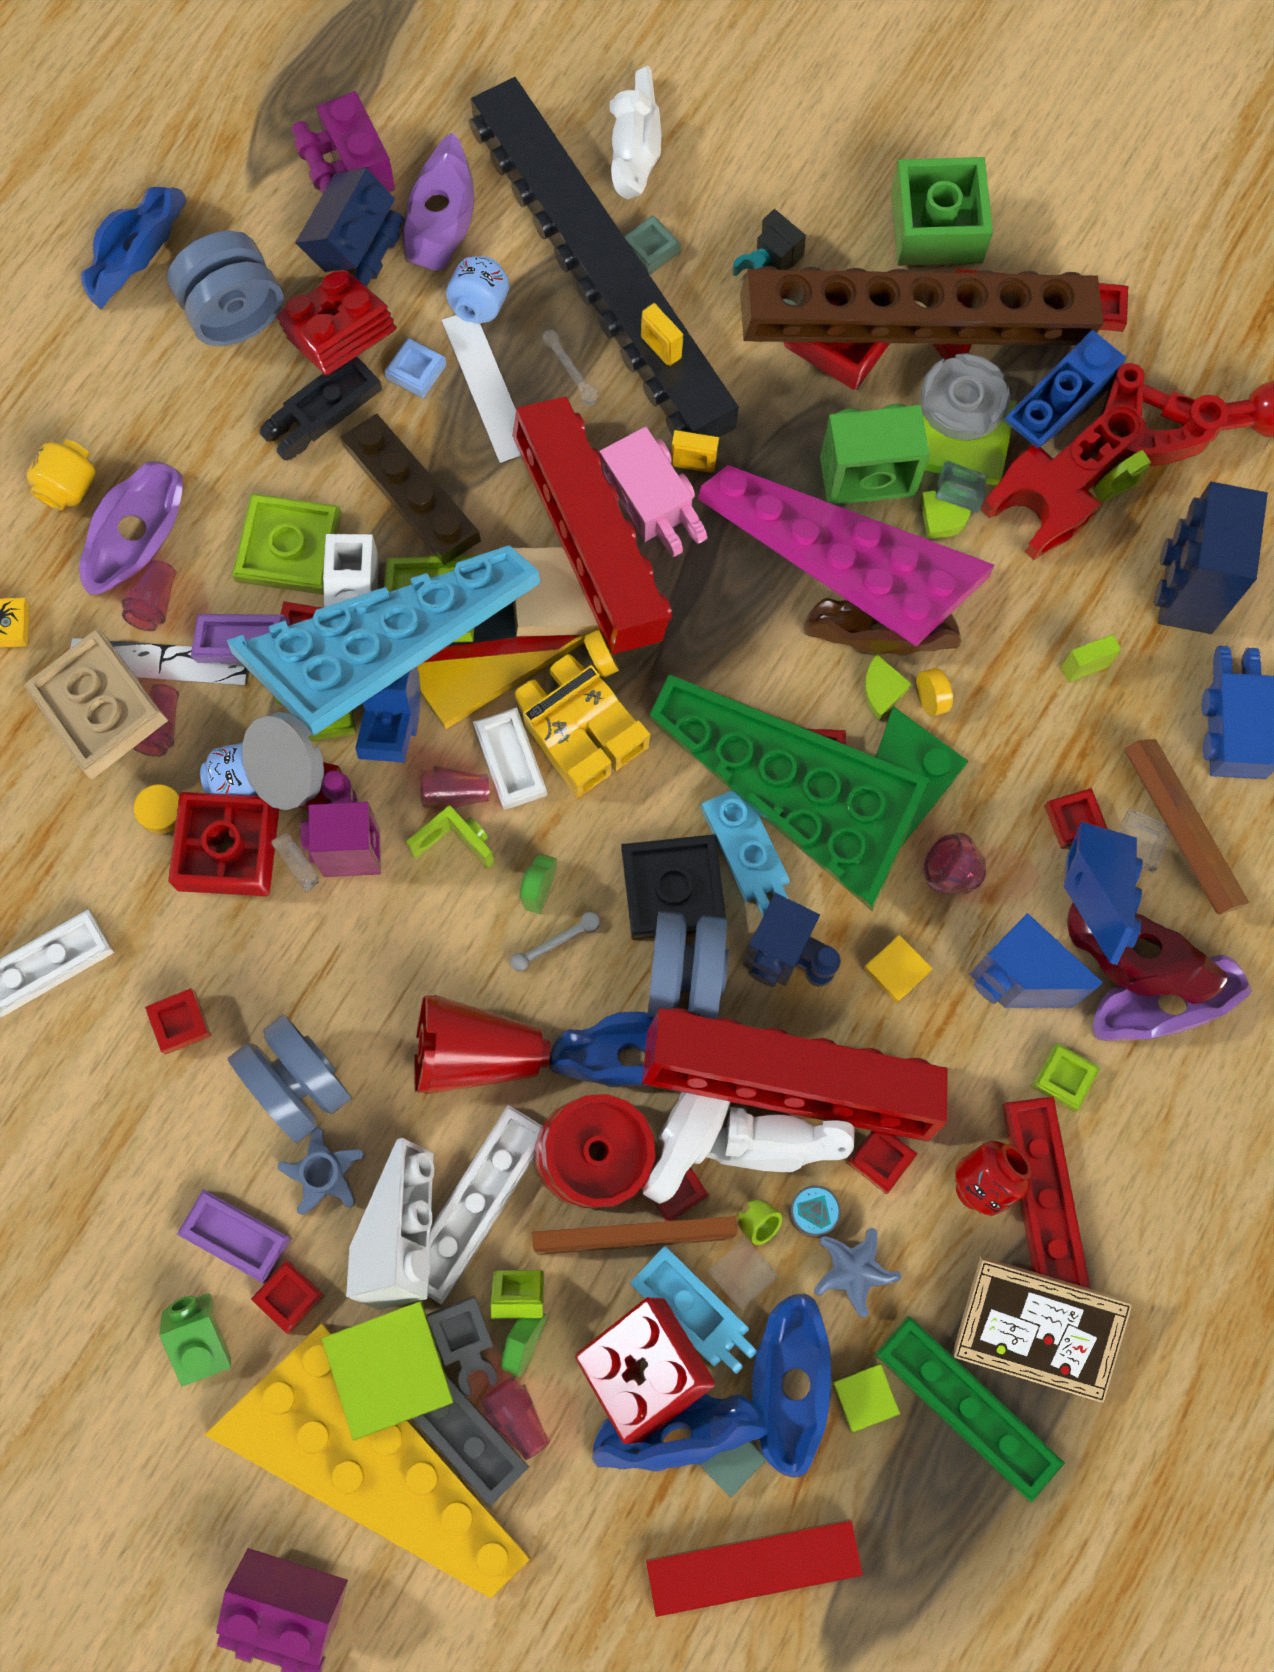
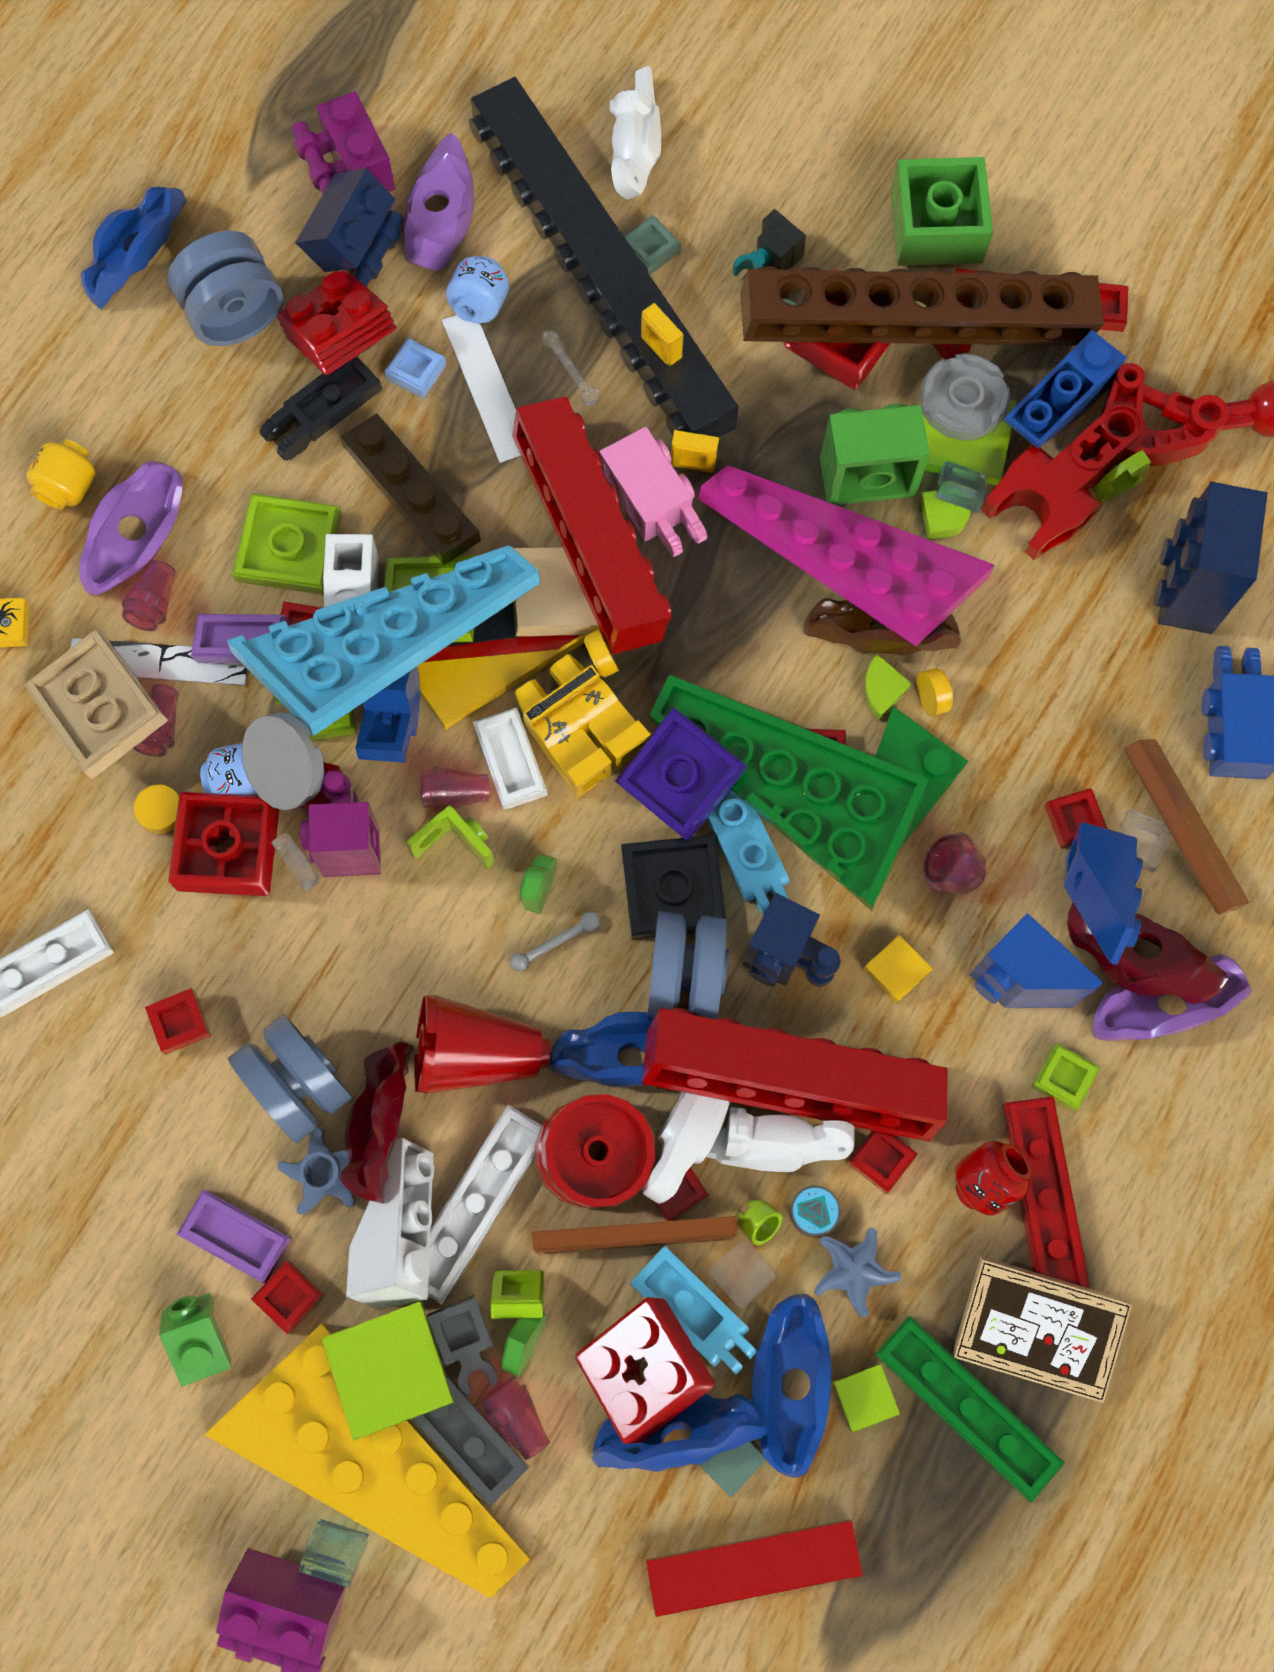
lime tile [1061,634,1121,683] -> none
none -> clear light blue tile [299,1518,369,1588]
none -> dark red piece [339,1041,414,1203]
none -> dark purple tile [615,707,748,841]

